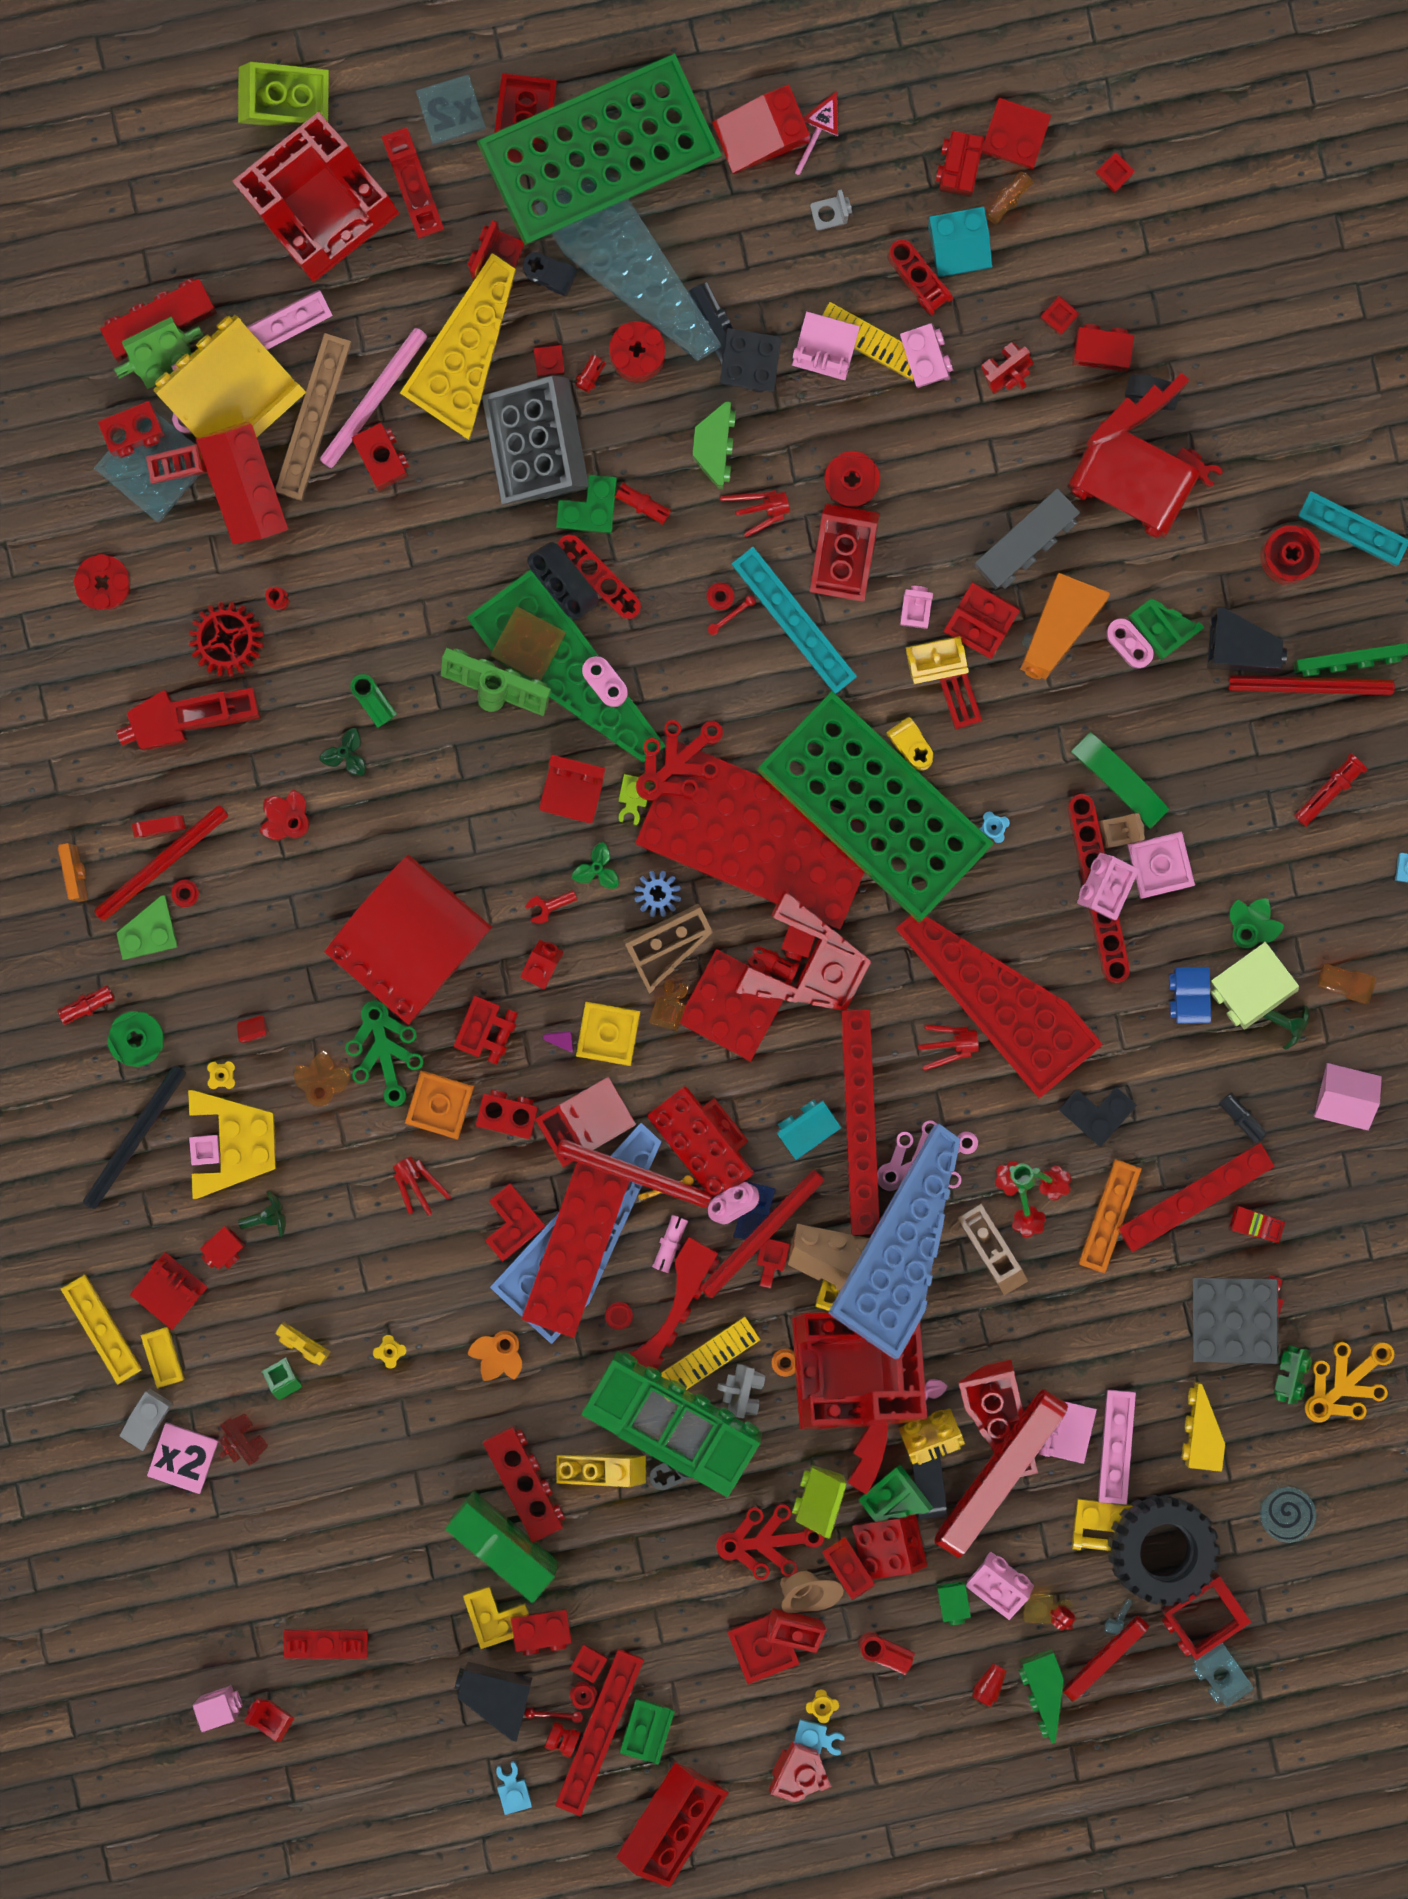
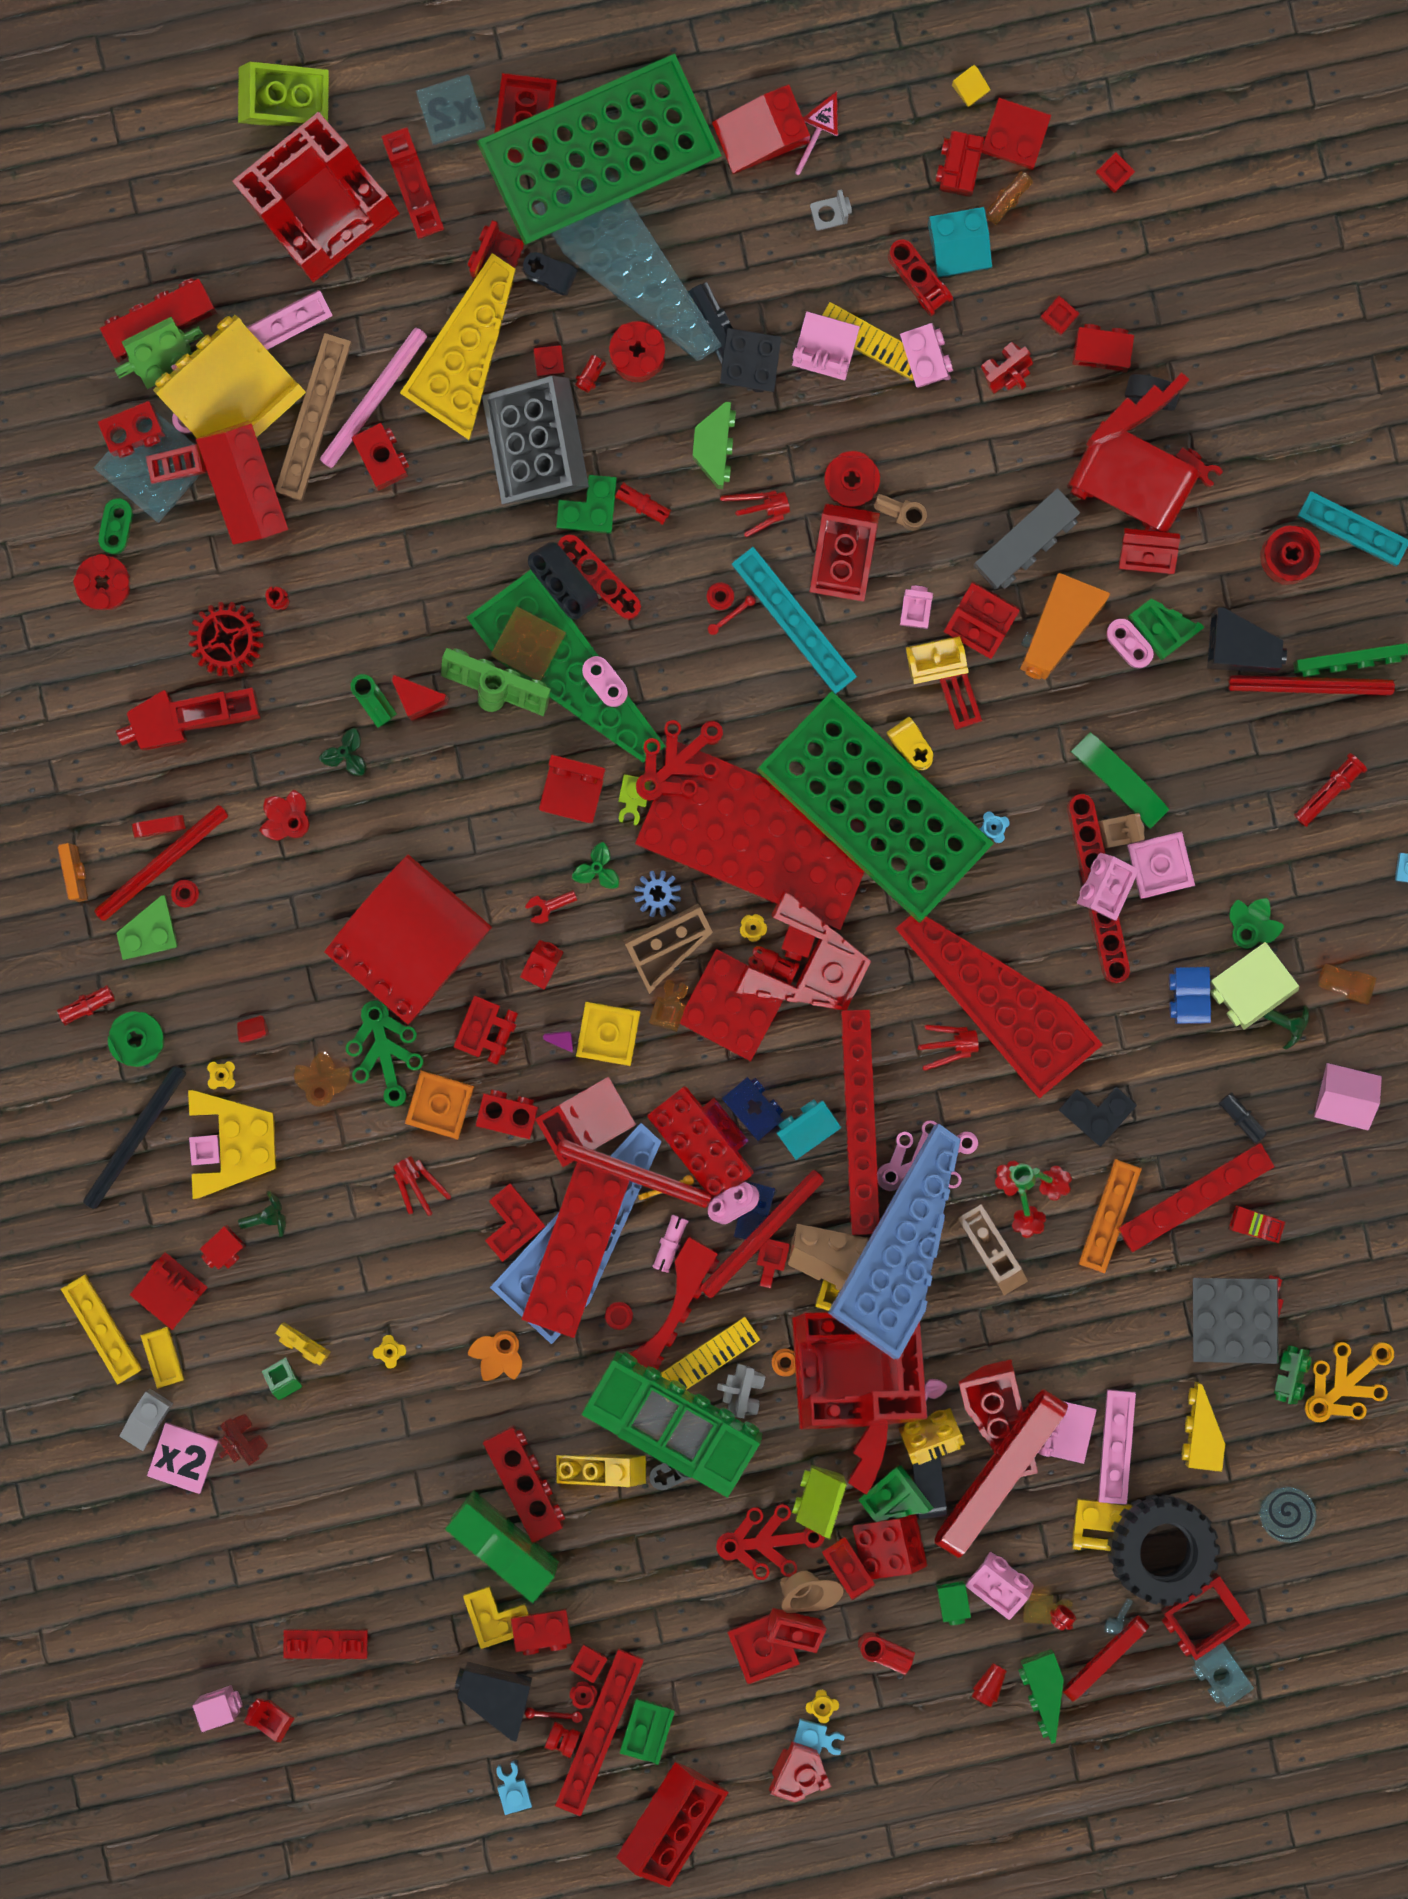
none -> green plate [98,498,133,555]
none -> red slope [392,675,450,721]
none -> clear blue brick [722,1077,784,1141]
none -> yellow plate [740,914,767,941]
none -> medium nougat axle [874,494,927,531]
none -> yellow slope [952,65,990,107]
none -> red plate [1119,528,1180,574]

